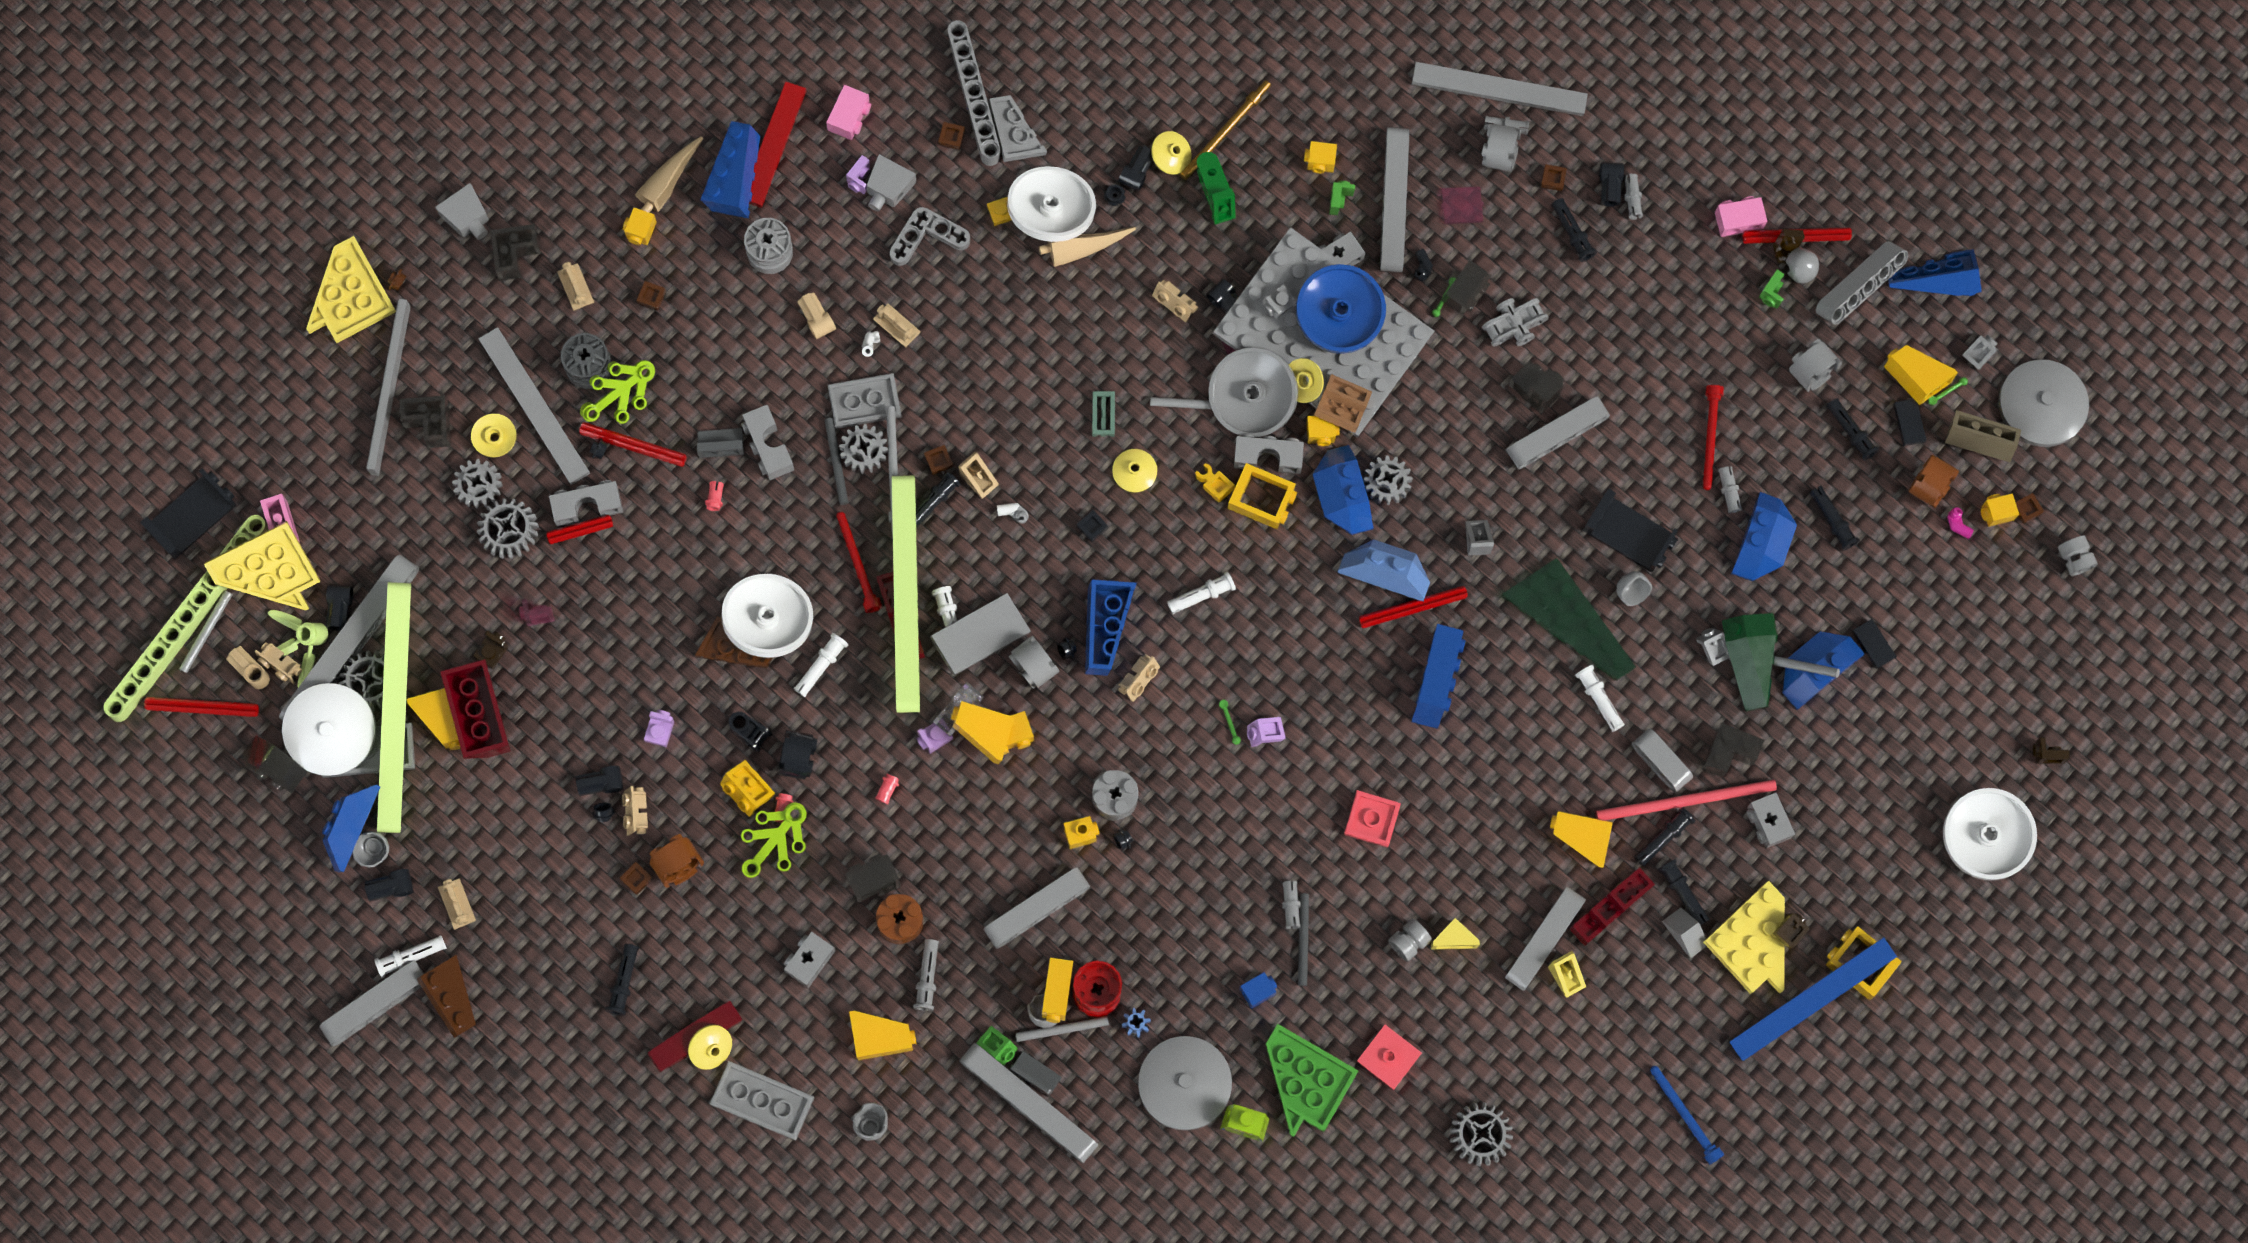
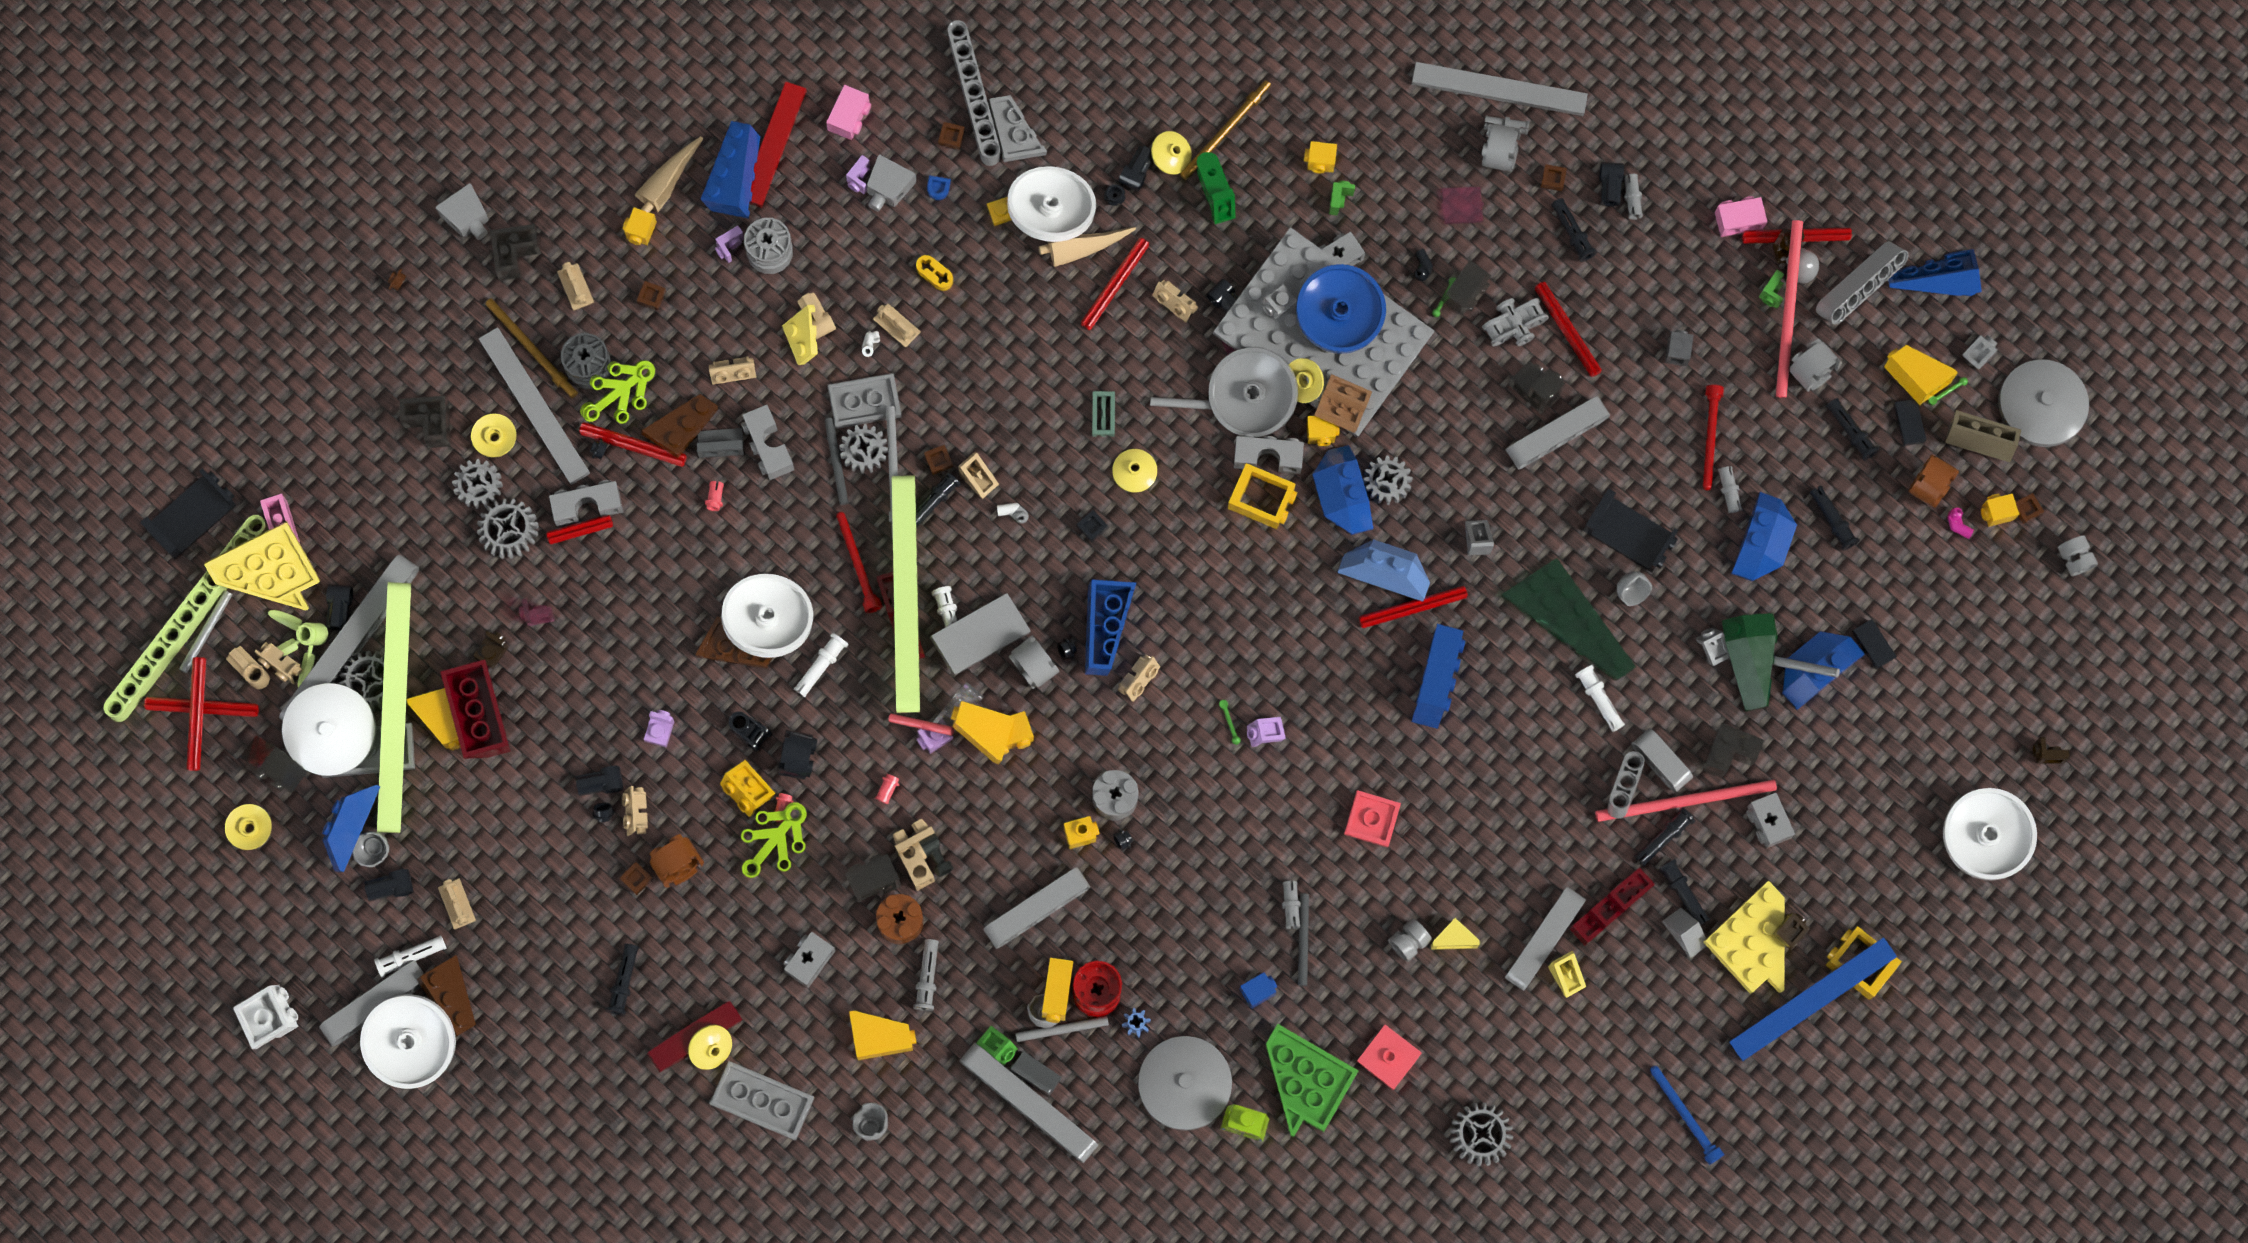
light yellow wing [306,236,396,343] -> none
light grey tile [366,299,411,476] -> none
light grey beam [890,207,970,266] -> none
white pin [1167,571,1236,614] -> none
yellow plate [1195,463,1235,503] -> none
light grey beam [1380,127,1409,273] -> none
yellow slope [1550,811,1613,868] -> none
none -> red axle [187,657,206,771]
none -> light yellow dish [225,804,272,850]
none -> white plate [233,985,298,1049]
none -> white dish [360,994,456,1089]
none -> pearl gold bar [485,298,578,398]
none -> reddish brown wing [641,394,718,458]
none -> tan hinge [709,356,756,385]
none -> lavender bracket [715,226,744,263]
none -> light yellow wing [782,305,818,365]
none -> coral bar [889,713,954,736]
none -> tan hips [893,819,954,891]
none -> yellow beam [916,255,953,291]
none -> blue tile [927,175,951,200]
none -> red axle [1081,238,1149,330]
none -> red axle [1535,282,1602,377]
none -> light grey beam [1607,751,1645,819]
none -> flat silver brick [1665,330,1694,367]
none -> coral piece [1775,220,1803,398]

